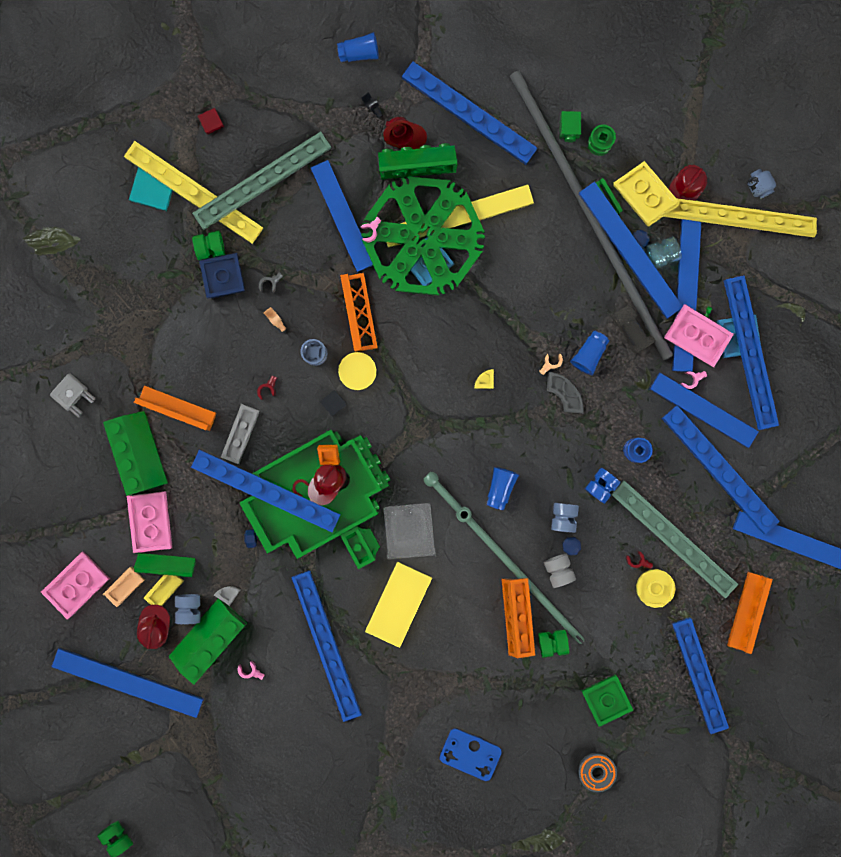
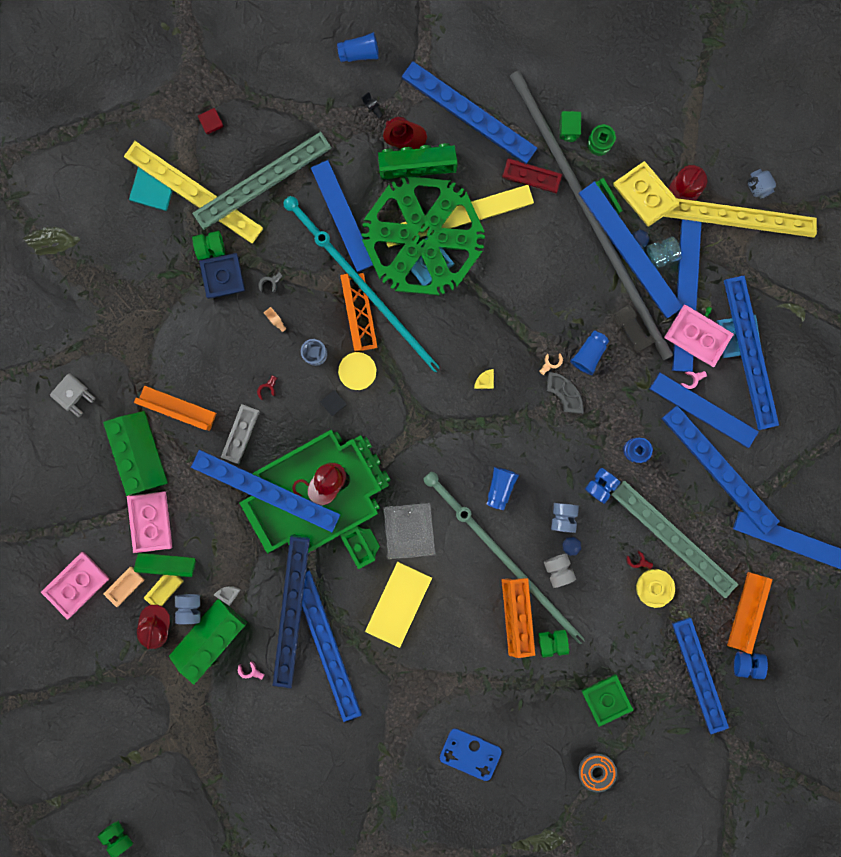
blue tile [52,648,204,718] -> none
dark blue tile [244,529,257,548] -> none
orange tile [317,445,340,465] -> none
bright pink piece [361,217,381,243] -> none
none -> dark blue tile [273,535,310,688]
none -> teal bar [283,196,440,372]
none -> dark red tile [502,159,562,194]
none -> blue wheel [734,652,768,680]

